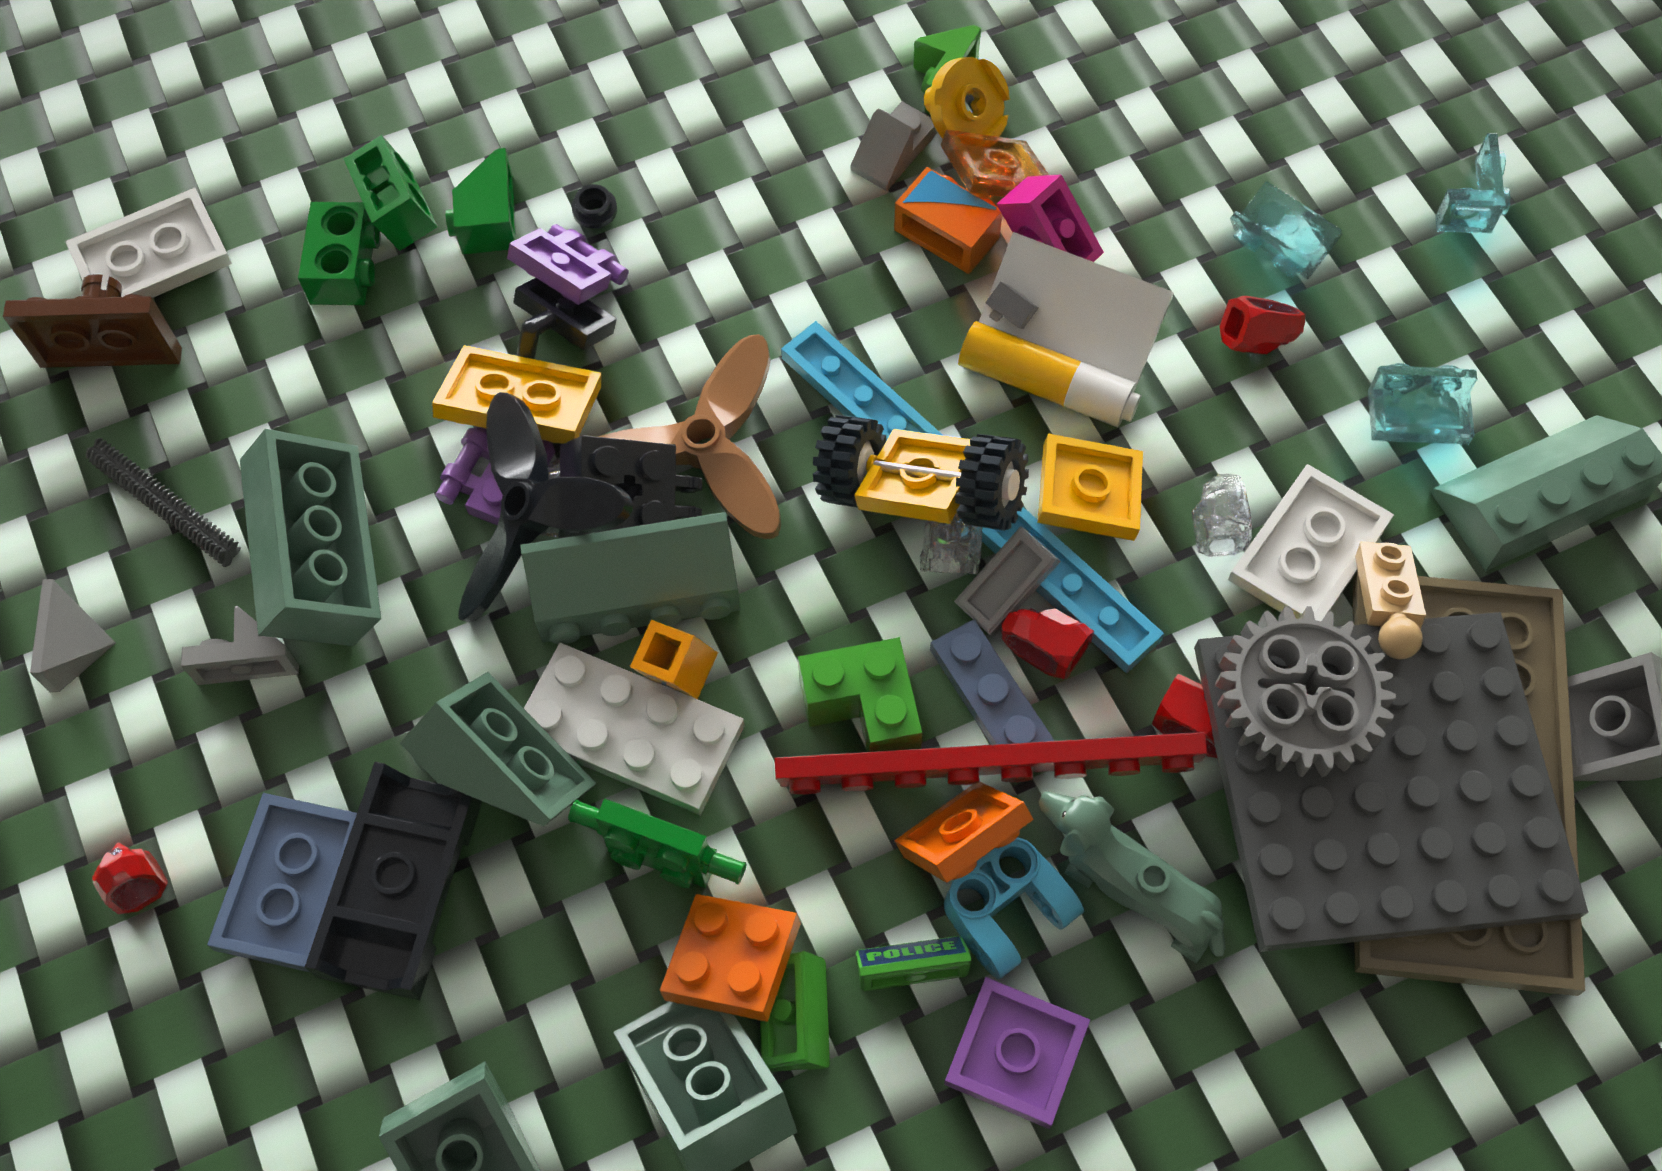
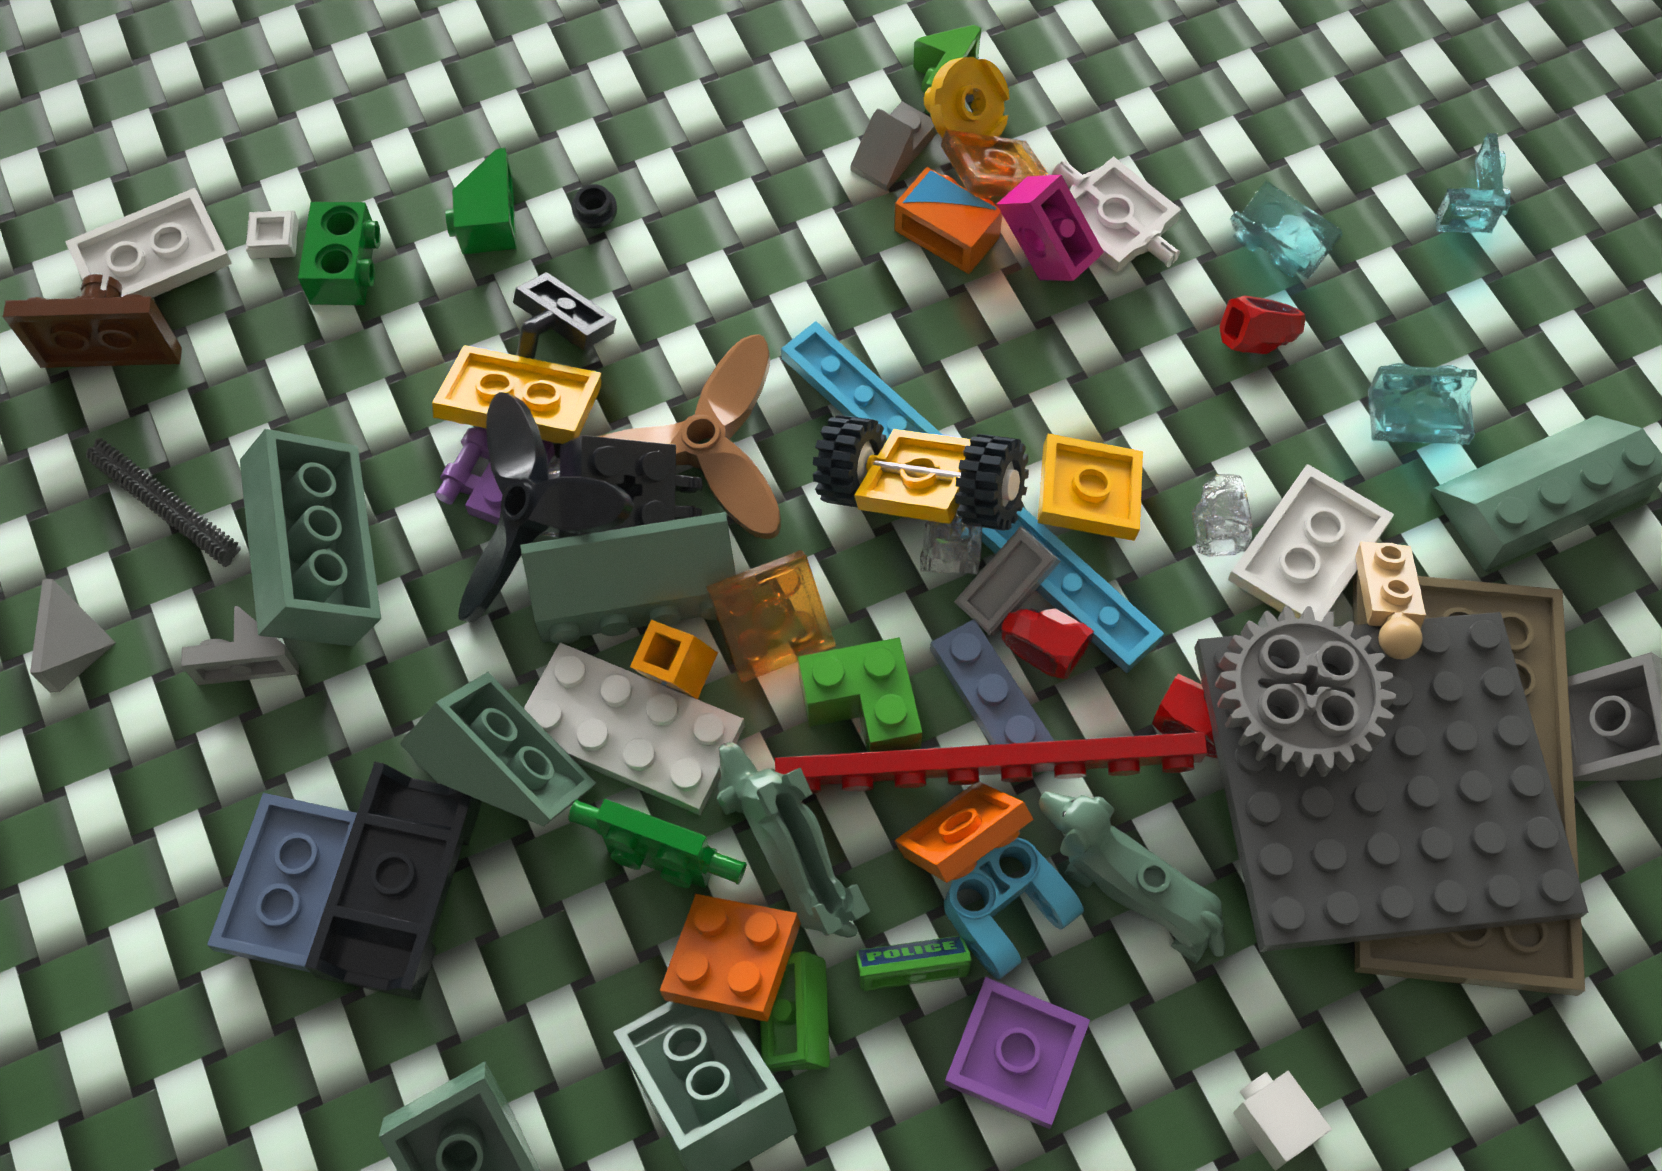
red rock [92,842,168,914] -> none
green brick [344,135,438,251] -> none
medium lavender plate [507,224,629,305] -> none
white door [958,232,1174,428] -> none
flat silver piece [985,282,1039,329] -> none
none -> white tile [246,210,299,259]
none -> clear orange plate [706,550,836,683]
none -> sand green animal [717,742,870,938]
none -> white plate [1052,157,1181,273]
none -> white brick [1233,1071,1332,1171]

